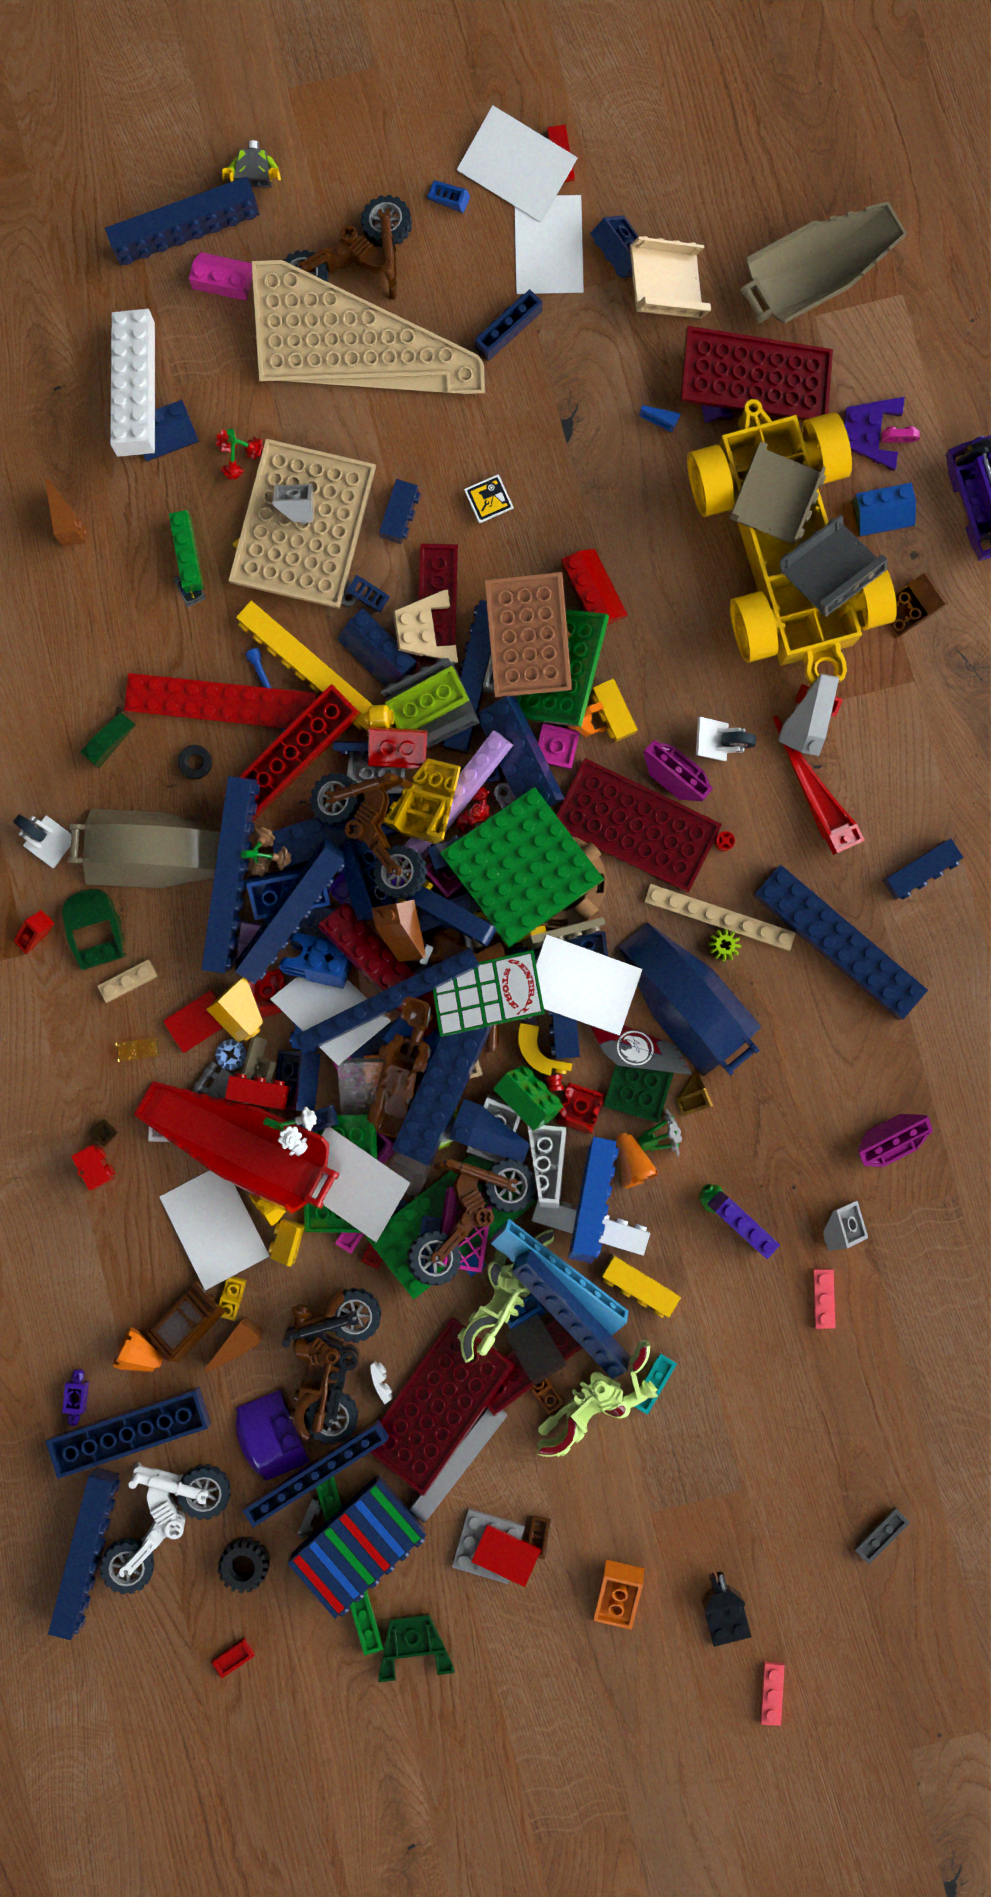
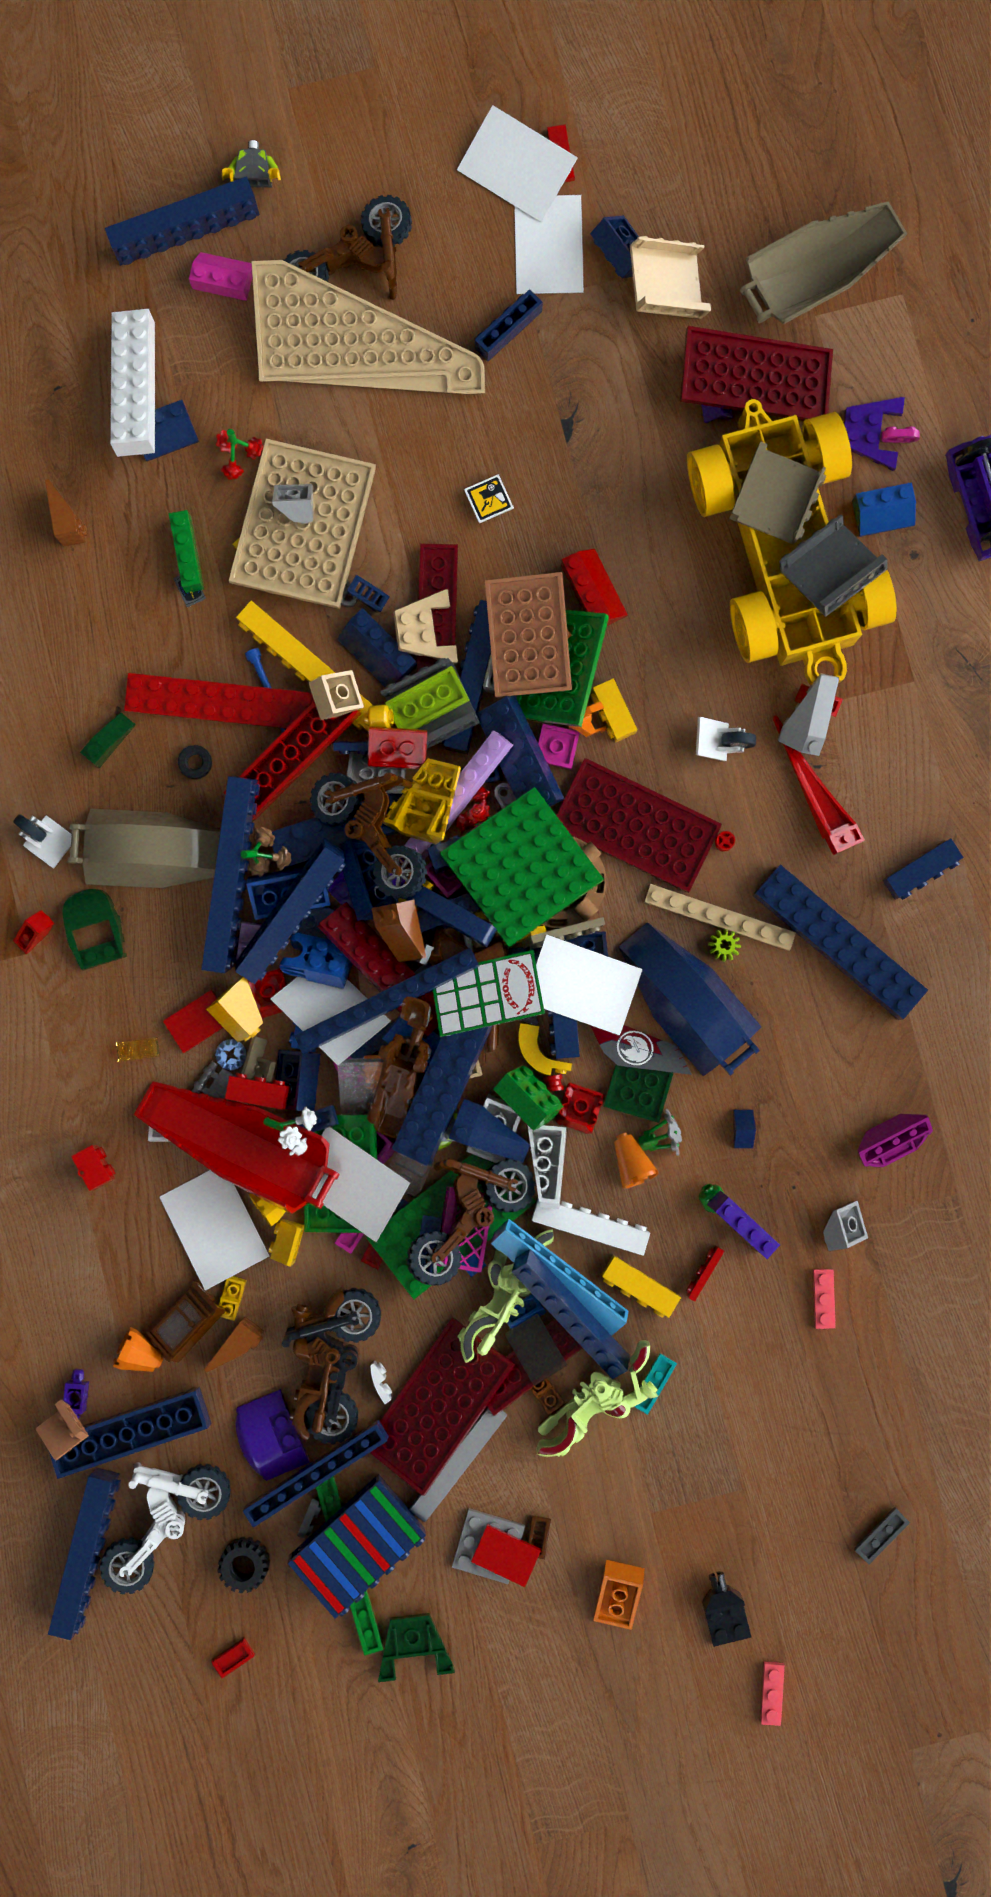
dark brown plate [90,1119,119,1147] -> none
tan plate [98,959,159,1003] -> none
dark blue brick [379,479,421,544] -> none
blue slope [427,180,470,213] -> none
blue brick [568,1137,619,1263] -> none
blue slope [639,405,681,432] -> none
magenta wedge [643,740,713,802] -> none
pearl gold slope [676,1070,713,1116] -> none
reddish brown slope [888,573,949,638] -> none
none -> nougat bracket [36,1400,89,1460]
none -> tan slope [309,670,364,720]
none -> red plate [686,1245,725,1302]
none -> dark blue slope [733,1110,756,1148]

